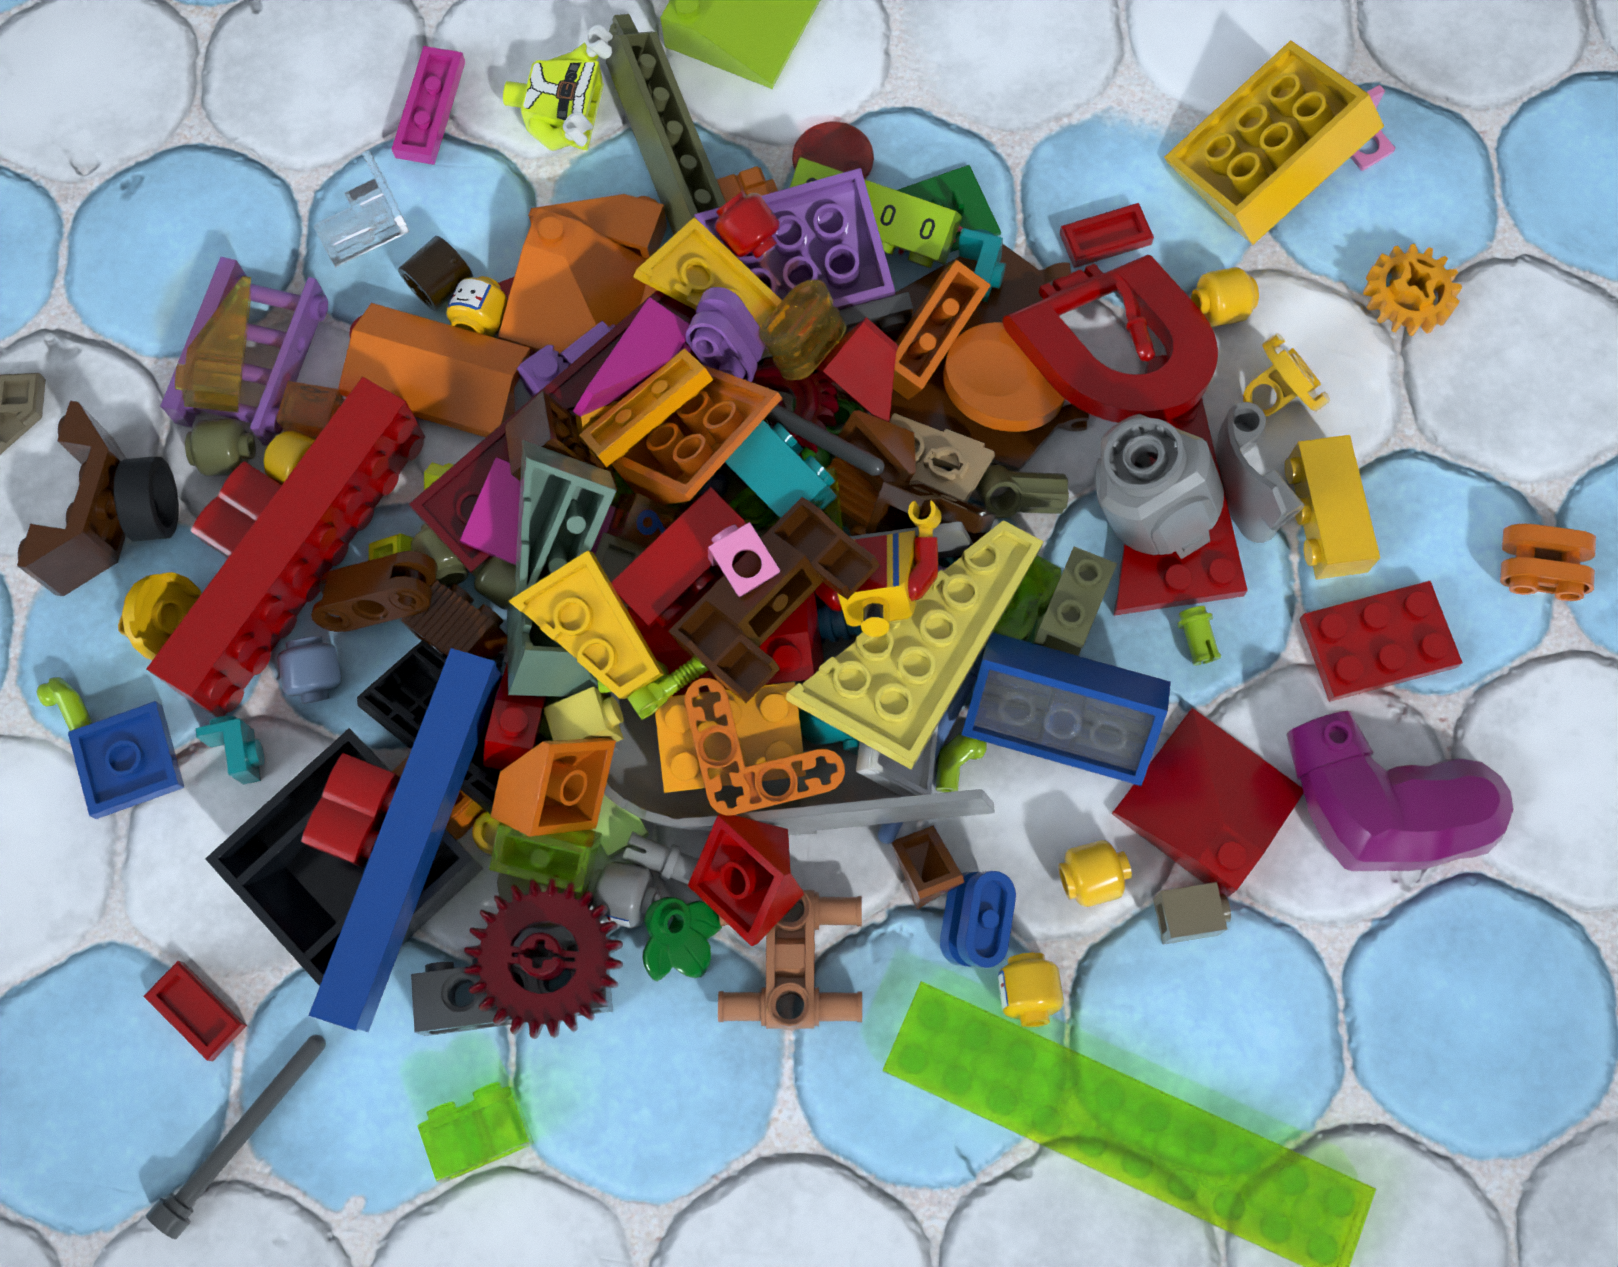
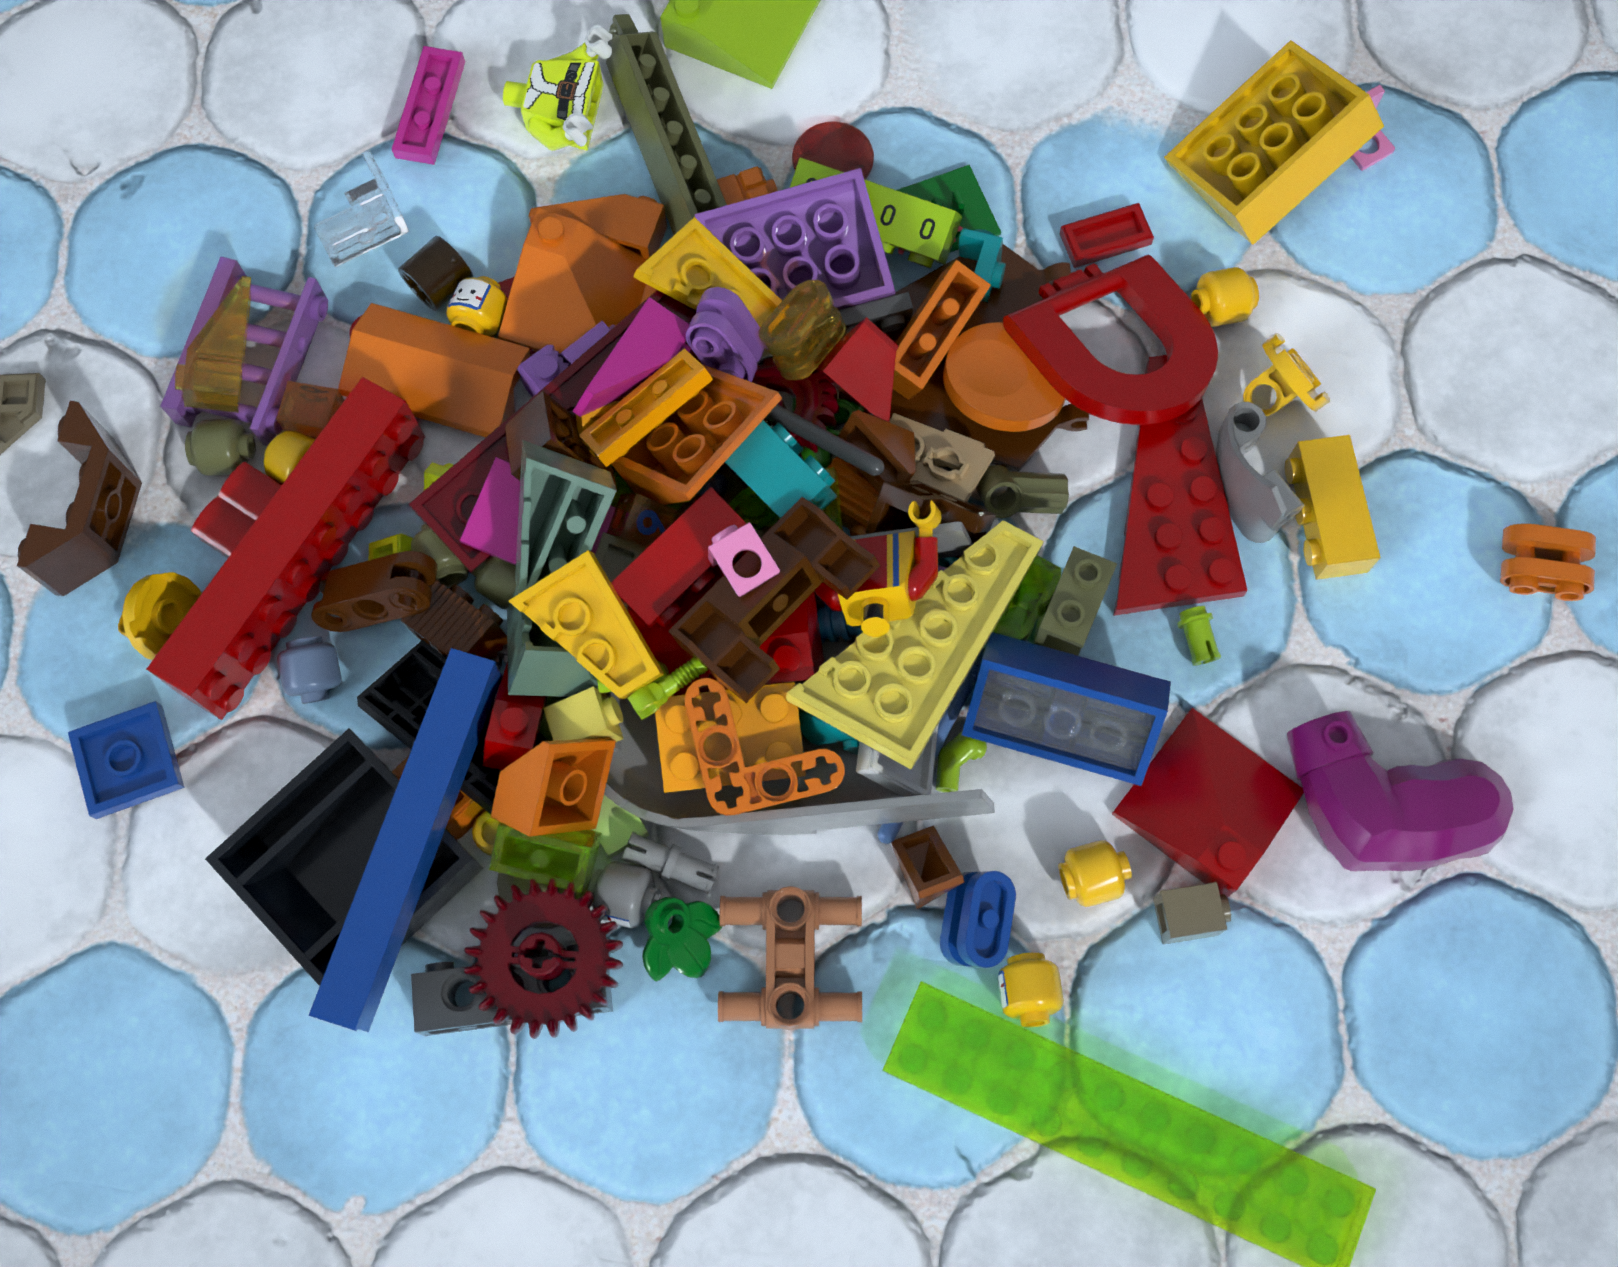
lime arm [36,677,92,731] -> none
black tyre [114,457,179,541] -> none
red tile [143,961,247,1062] -> none
dark grey piece [146,1035,326,1239] -> none
teal bracket [195,716,265,785] -> none
red brick [301,753,400,867] -> none
clear neon green brick [417,1082,534,1183] -> none
red slope [687,814,804,946] -> none
red head [715,190,780,259] -> none
light grey piece [1096,414,1224,559] -> none
red piece [1116,280,1156,362] -> none
red plate [1299,581,1463,702] -> none
light orange gear [1363,244,1462,336] -> none

